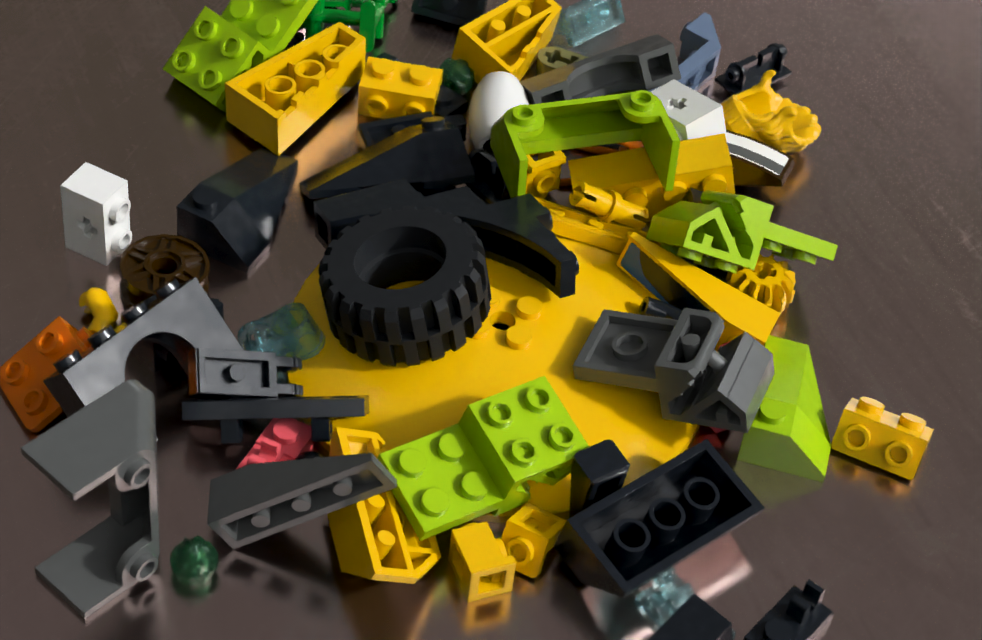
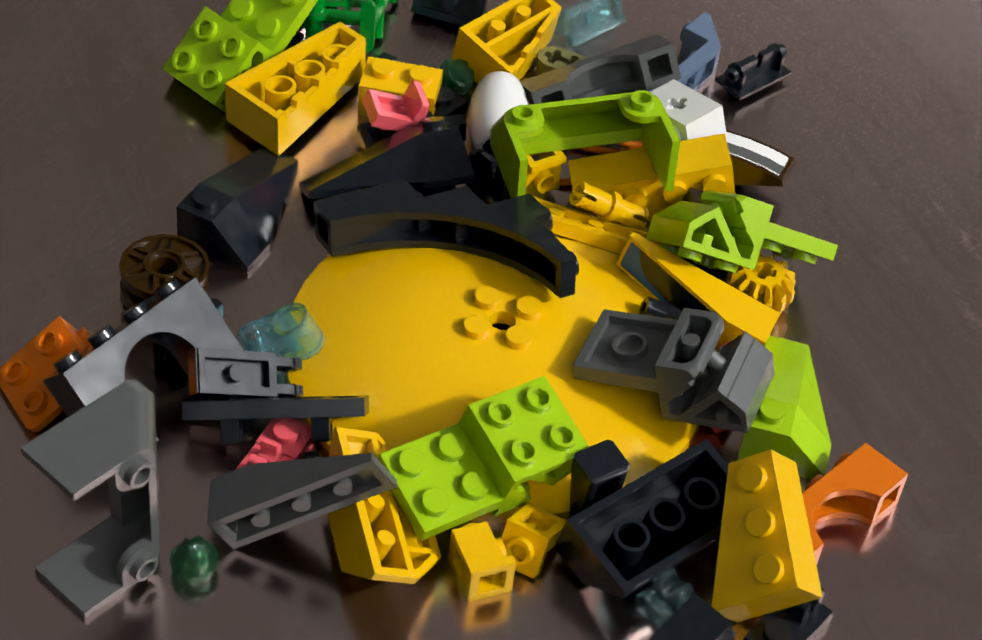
white brick [60,162,132,266] -> none
yellow arm [79,287,118,334] -> none
black tyre [318,205,491,366] -> none
yellow hair [720,70,821,153] -> none
yellow bracket [831,397,934,480] -> none
none -> coral bracket [362,80,429,132]
none -> yellow wedge [712,449,823,622]
none -> orange arch [802,443,908,566]

